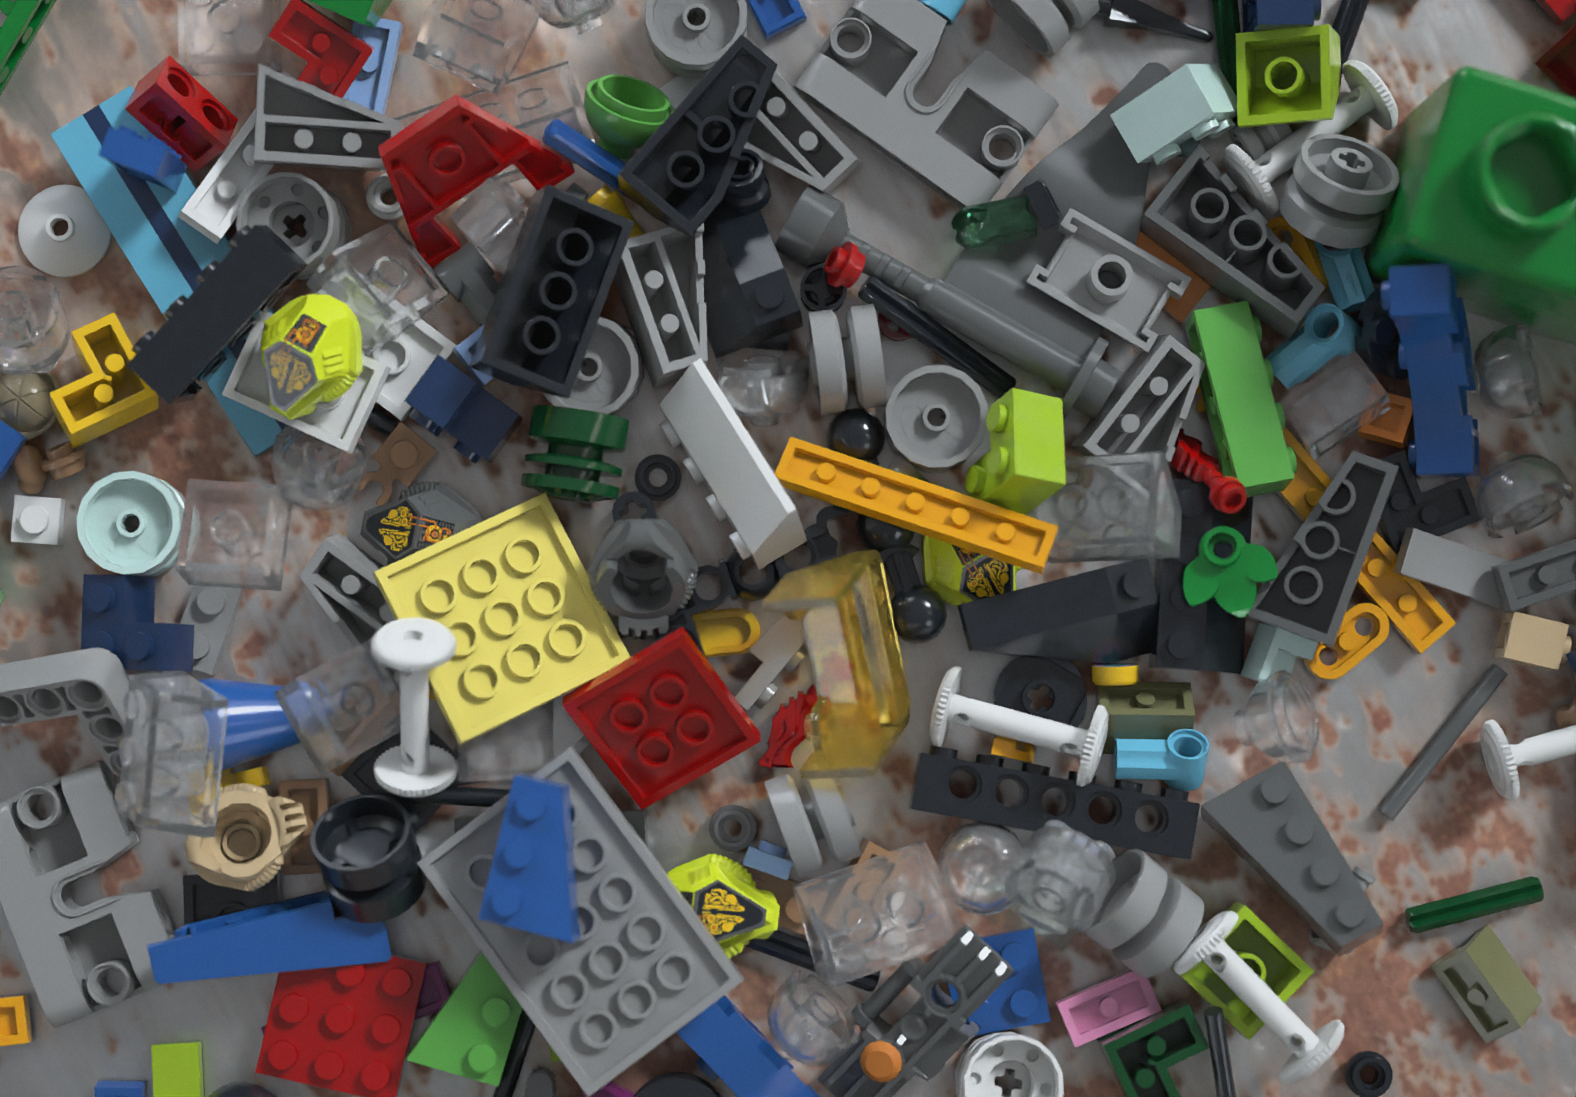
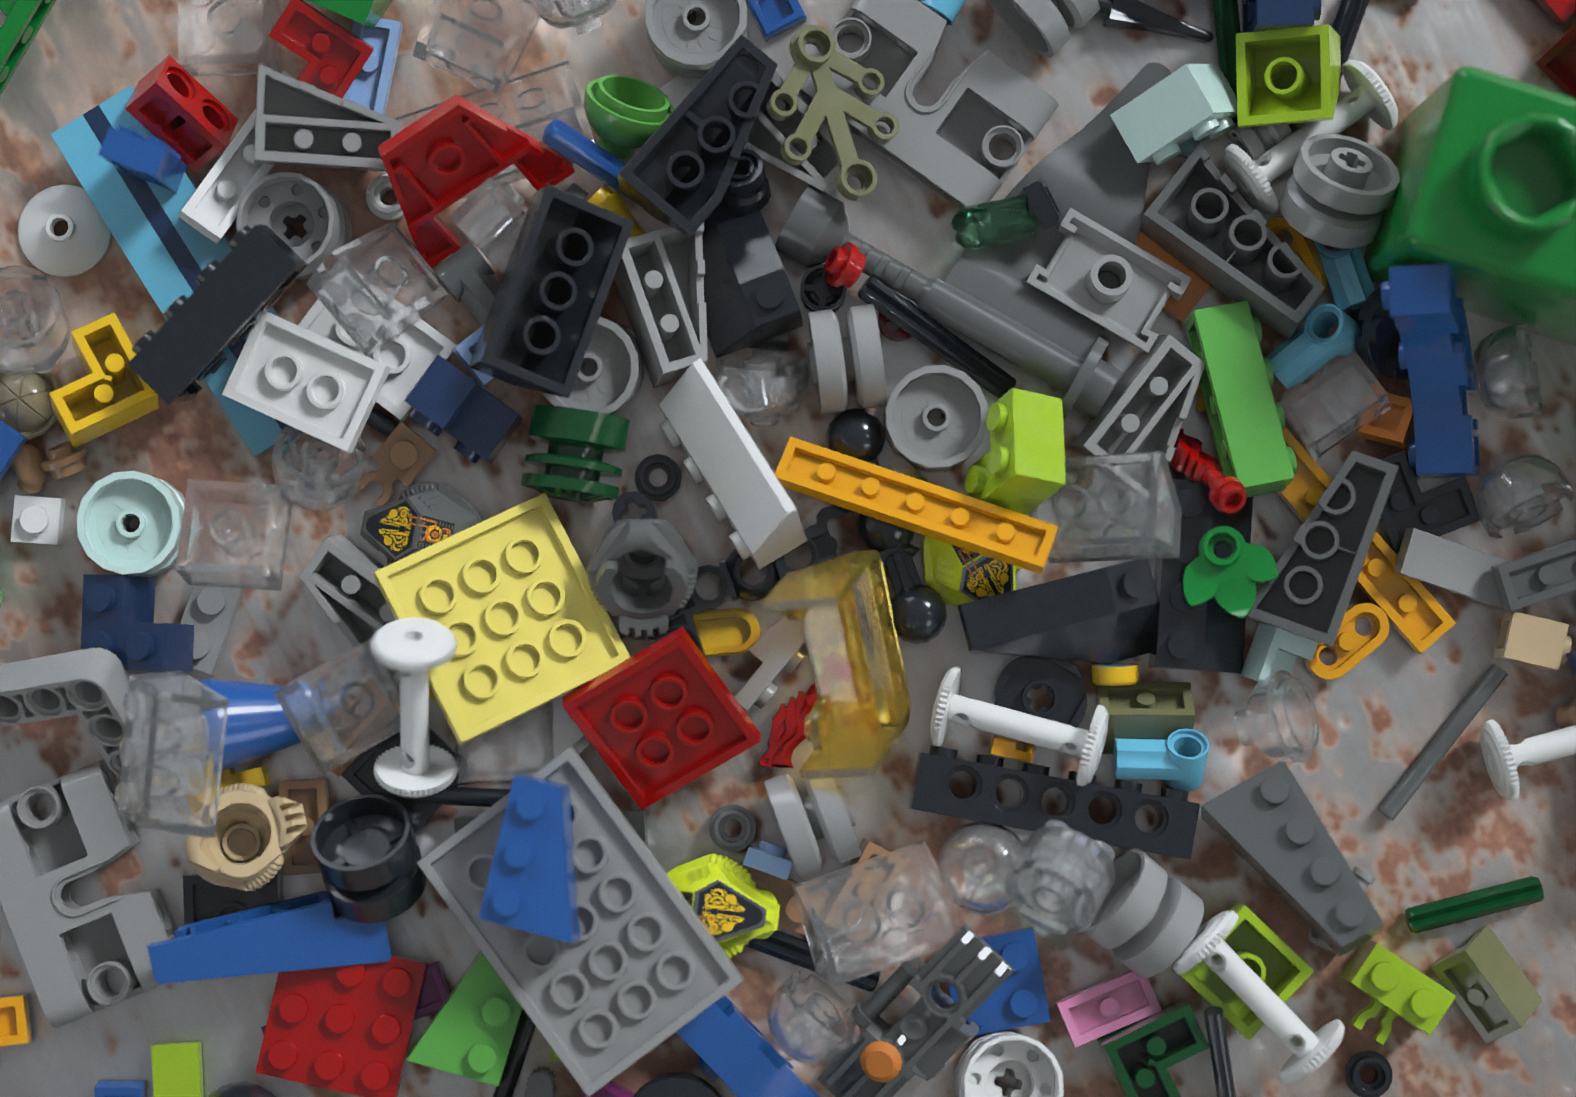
neon yellow helmet [260,294,363,421] -> none
none -> olive plant [767,25,899,201]
none -> lime brick [1340,940,1456,1045]

